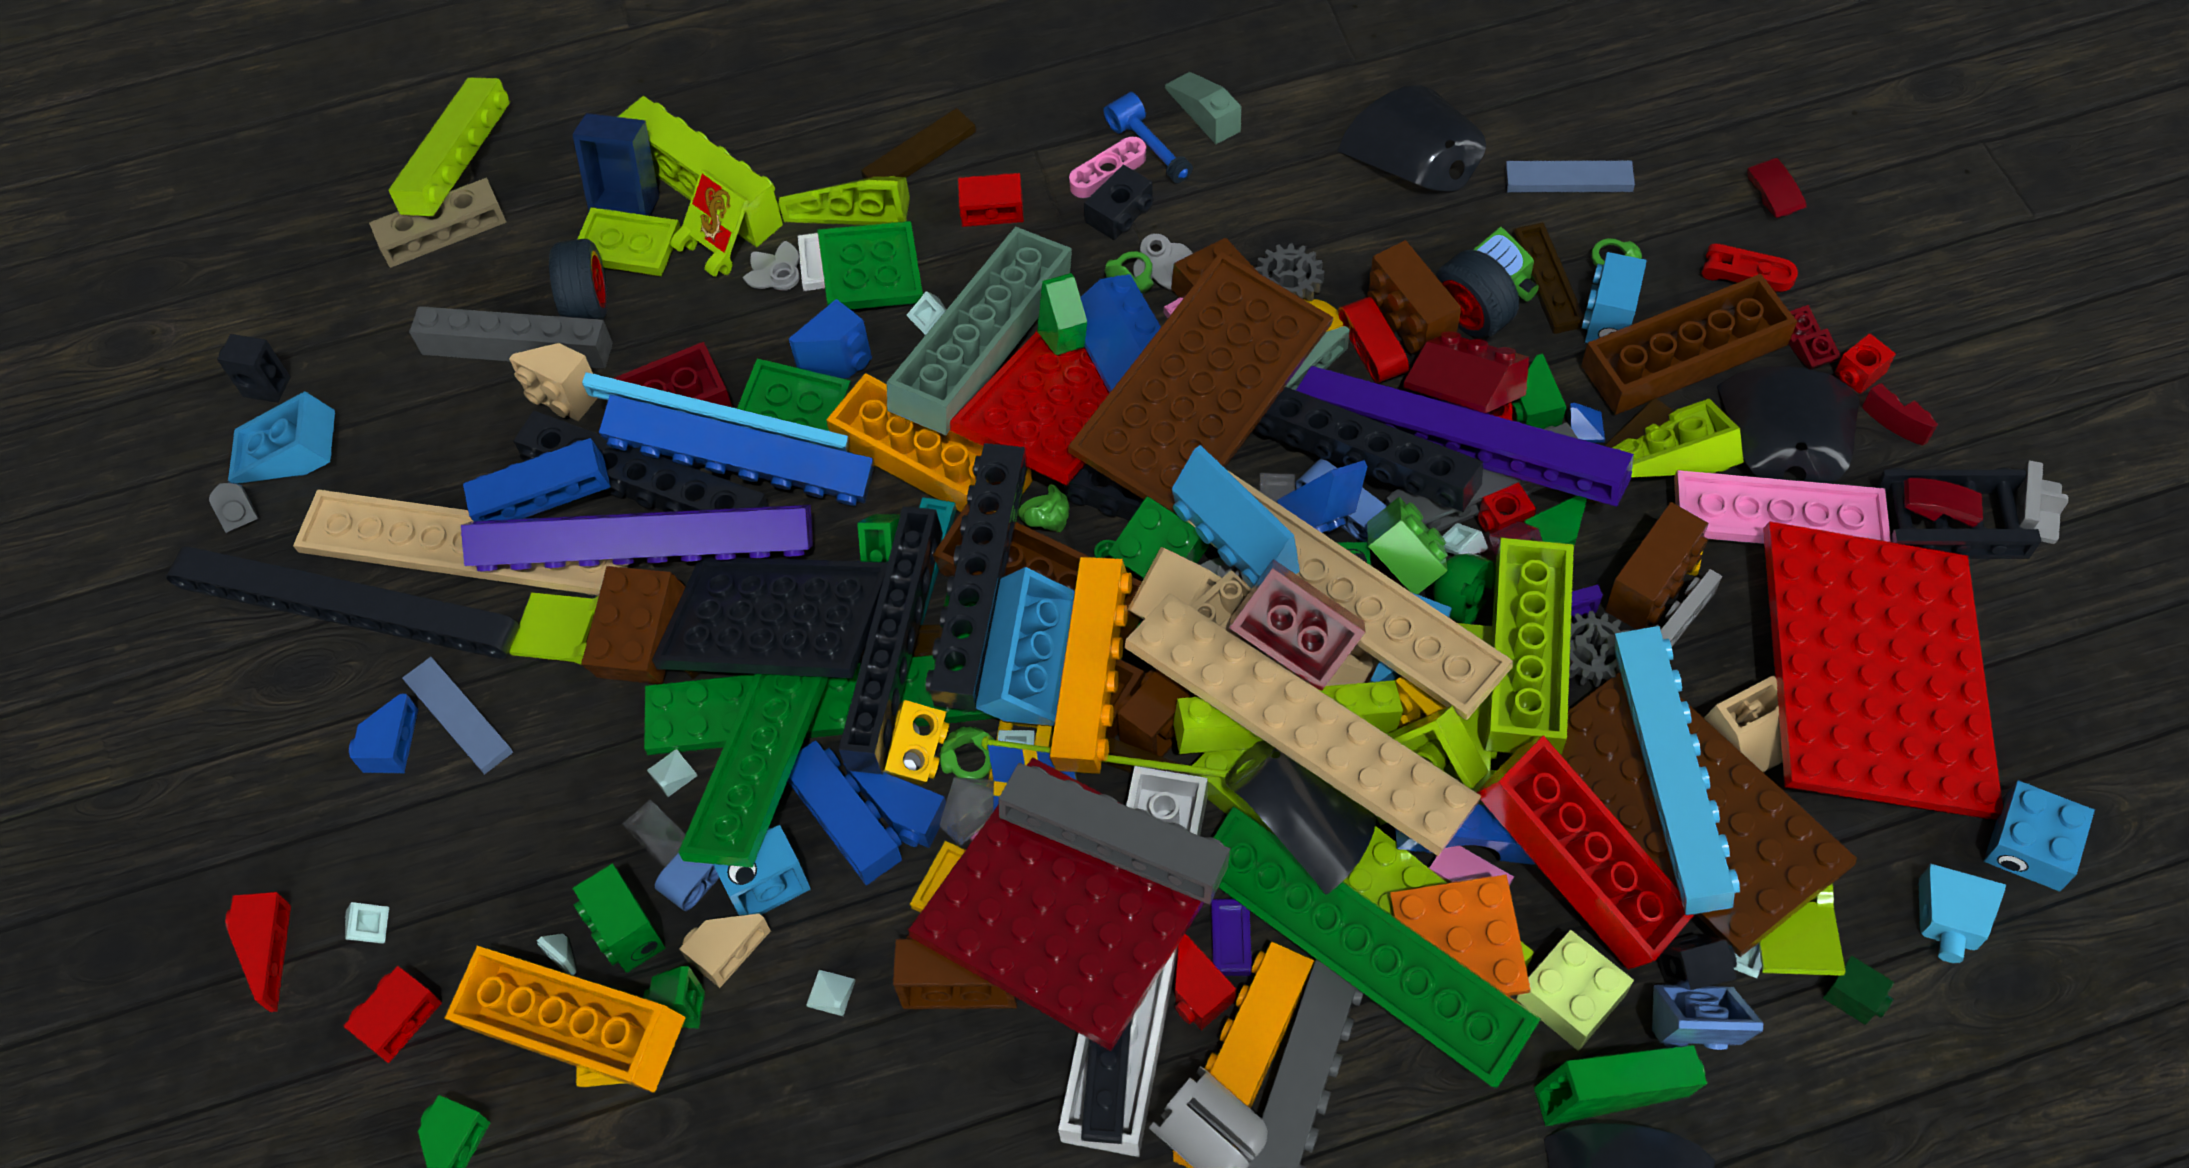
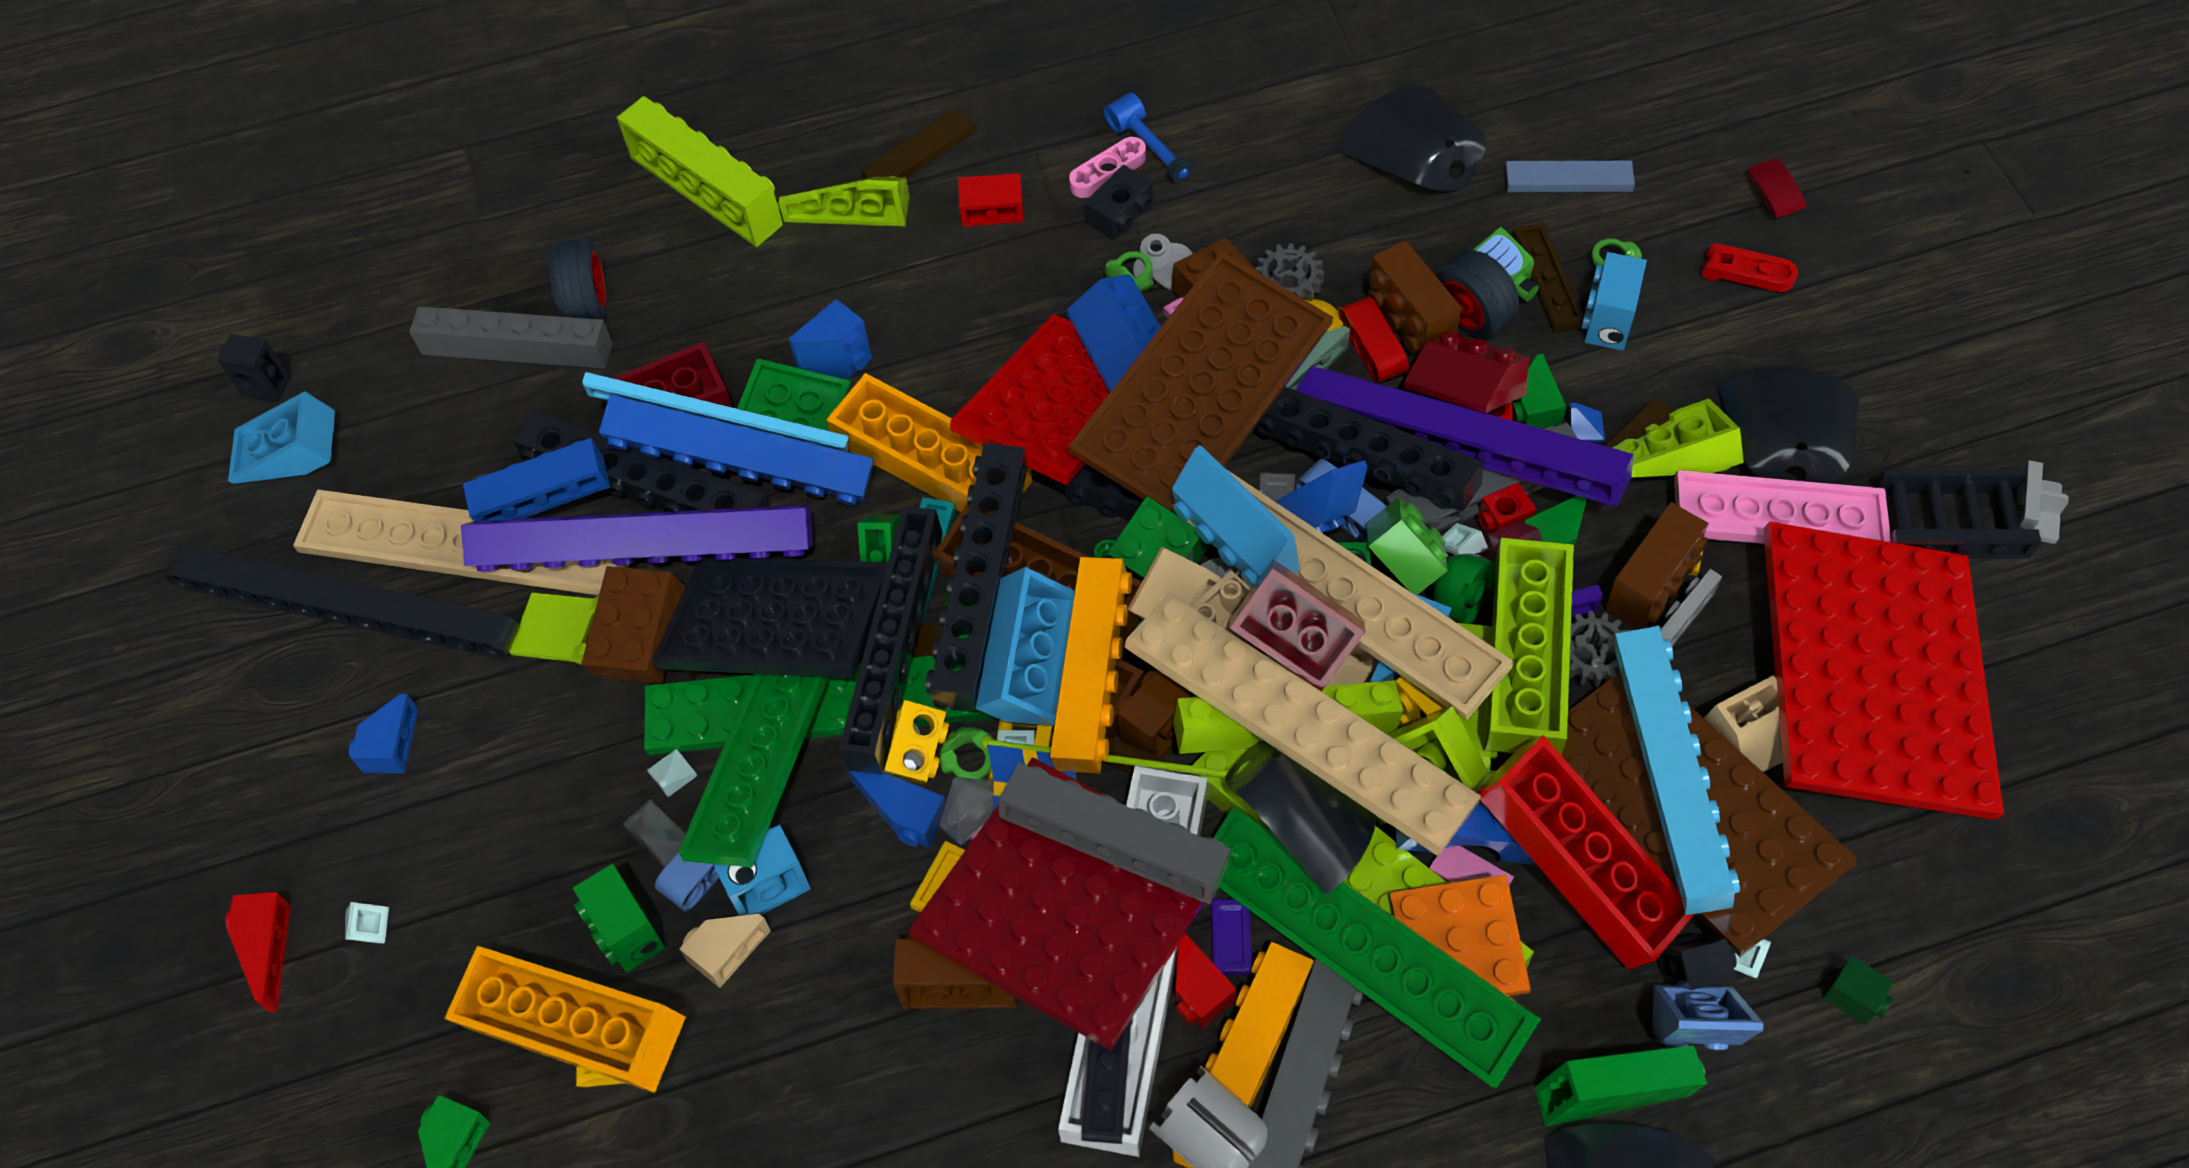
dark grey plate [209,483,259,533] -> none
red brick [343,966,442,1064] -> none
dark tan brick [369,177,507,268] -> none
lime brick [388,78,510,216] -> none
sand blue tile [402,657,513,775] -> none
tan slope [509,343,597,422] -> none
light aqua slope [537,934,577,976] -> none
dark blue piece [572,113,659,216] -> none
lime plate [578,207,681,276] -> none
green slope [643,966,705,1028] -> none
lime flag [671,170,749,276] -> none
light grey plate [743,241,800,290] -> none
blue brick [787,740,902,886] -> none
white tile [798,233,825,291] -> none
light aqua slope [807,970,855,1016] -> none
green plate [817,221,923,309] -> none
sand green brick [887,226,1072,435] -> none
light aqua slope [907,291,946,335] -> none
bright green piece [1018,484,1070,532] -> none
green slope [1037,273,1087,355] -> none
sand green slope [1165,72,1241,144] -> none
yellowish green brick [1516,930,1634,1051] -> none
reddish brown brick [1581,274,1797,415] -> none
lime flag [1758,884,1845,975] -> none
dark red slope [1788,305,1841,369] -> none
red brick [1834,333,1896,394] -> none
dark red slope [1862,383,1938,446] -> none
dark red slope [1904,478,1983,527] -> none
medium azure torso [1919,864,2006,963] -> none
dark azure brick [1984,781,2095,891] -> none

